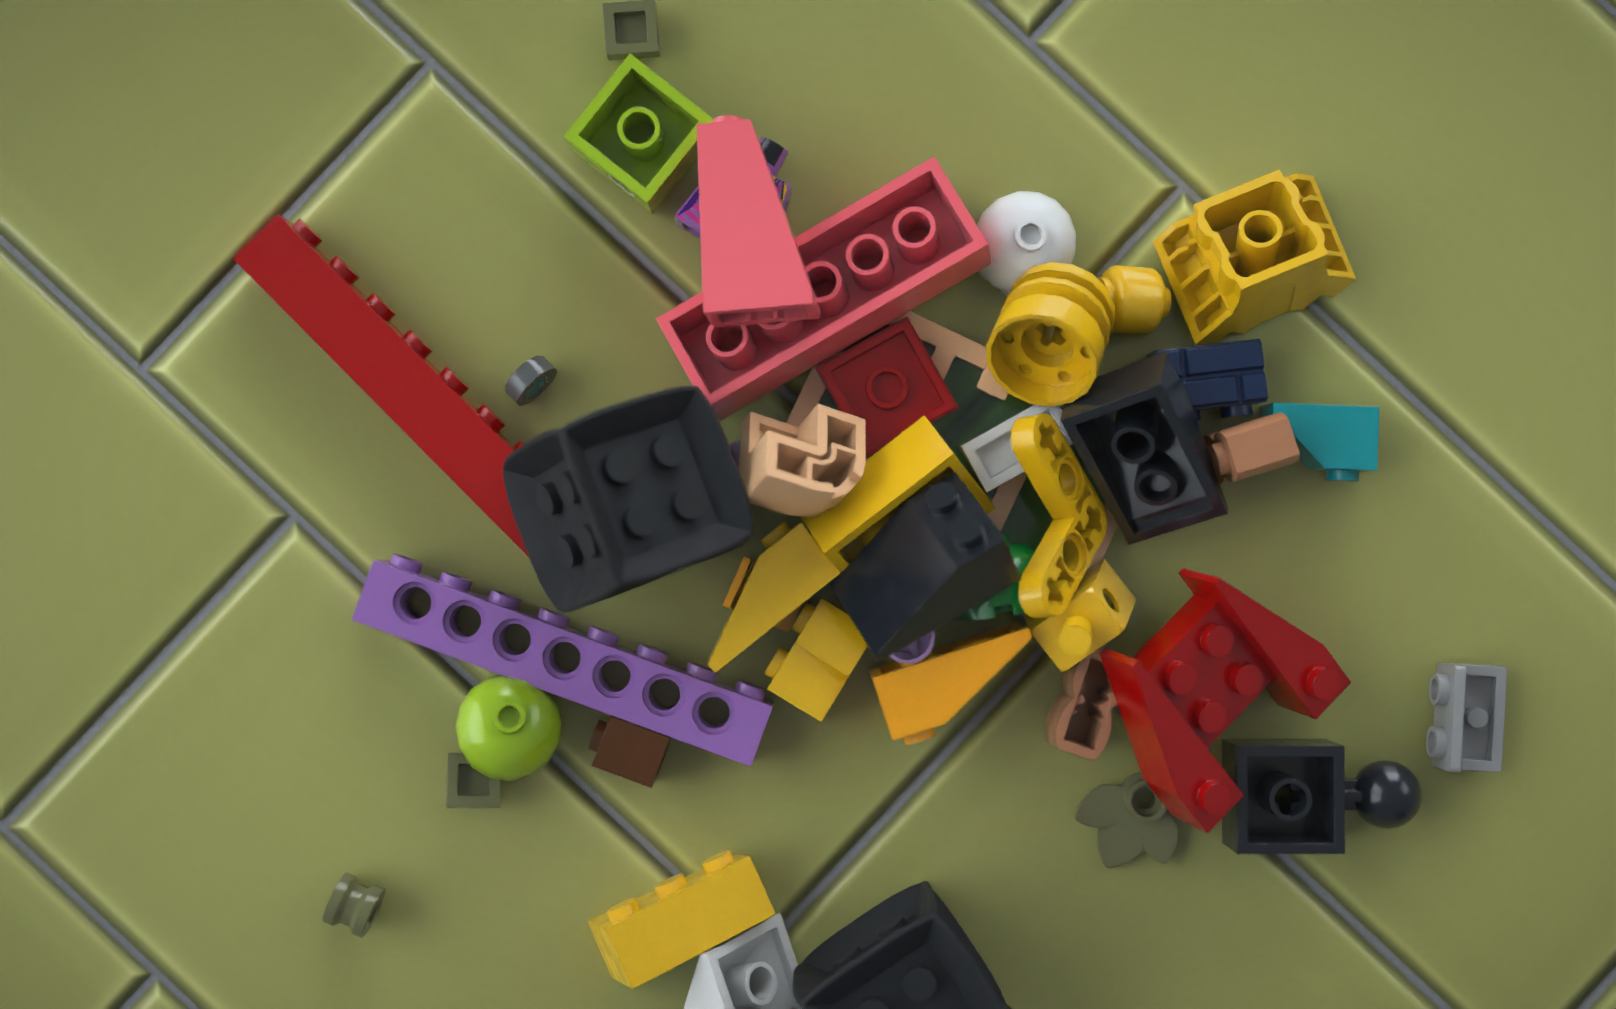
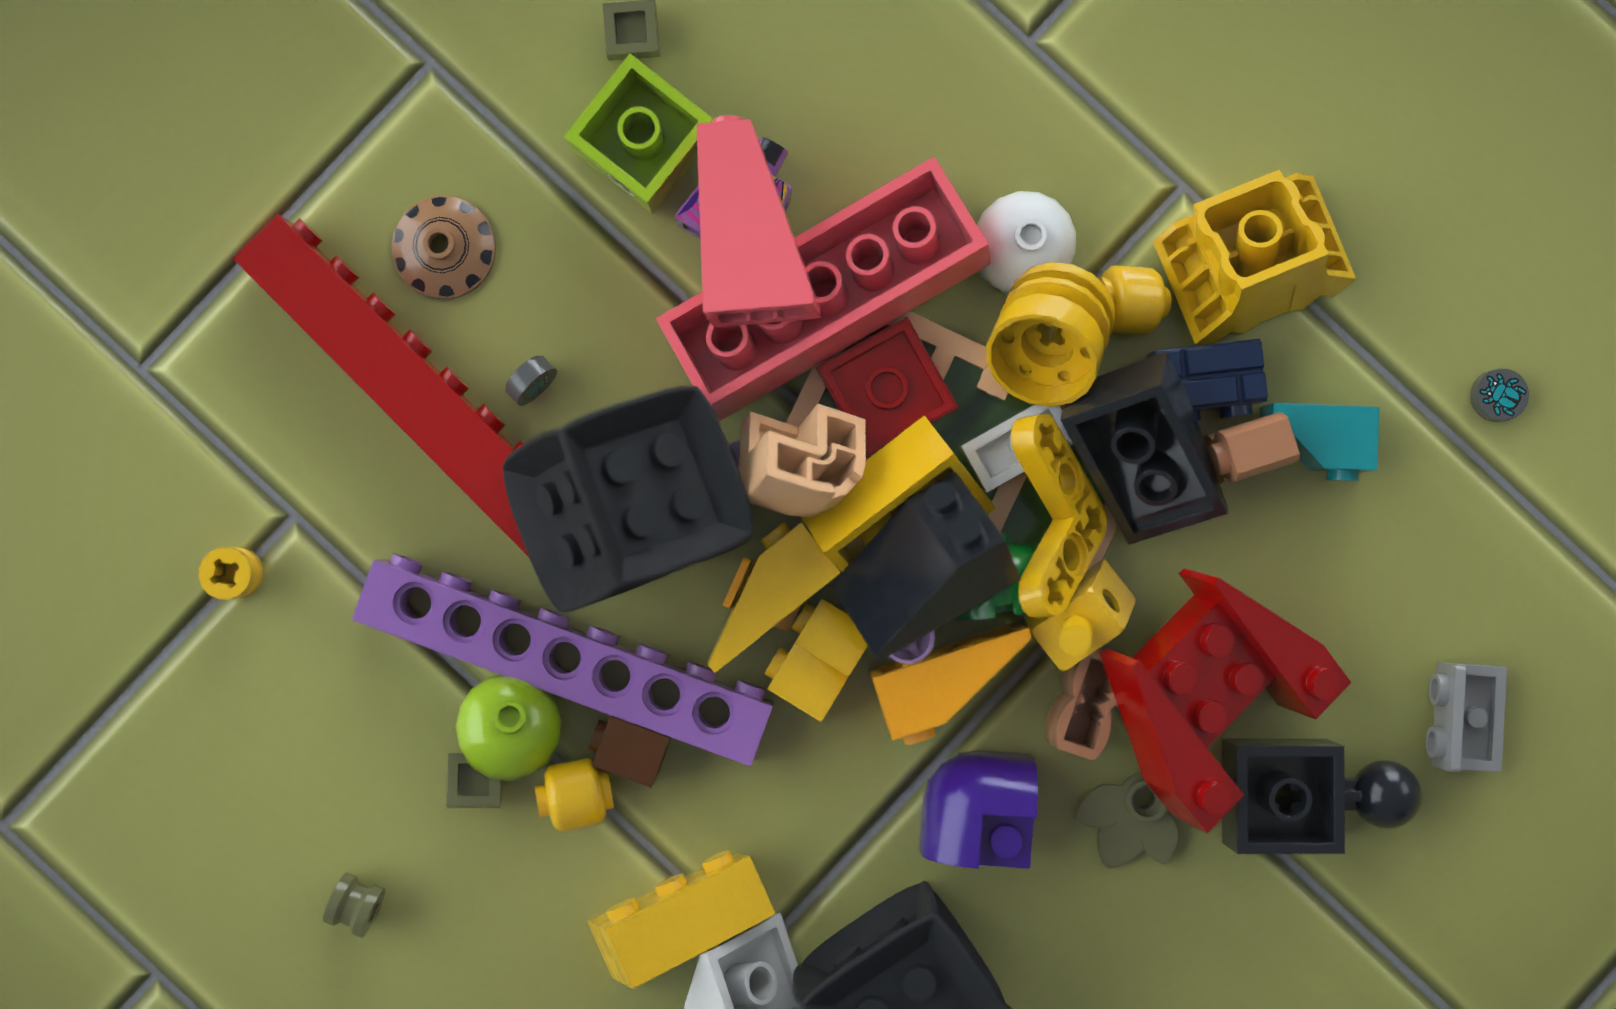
none -> yellow wheel [199,547,263,600]
none -> medium nougat dish [392,196,496,299]
none -> yellow head [535,758,614,832]
none -> dark purple brick [919,750,1038,869]
none -> tile [1470,369,1529,422]

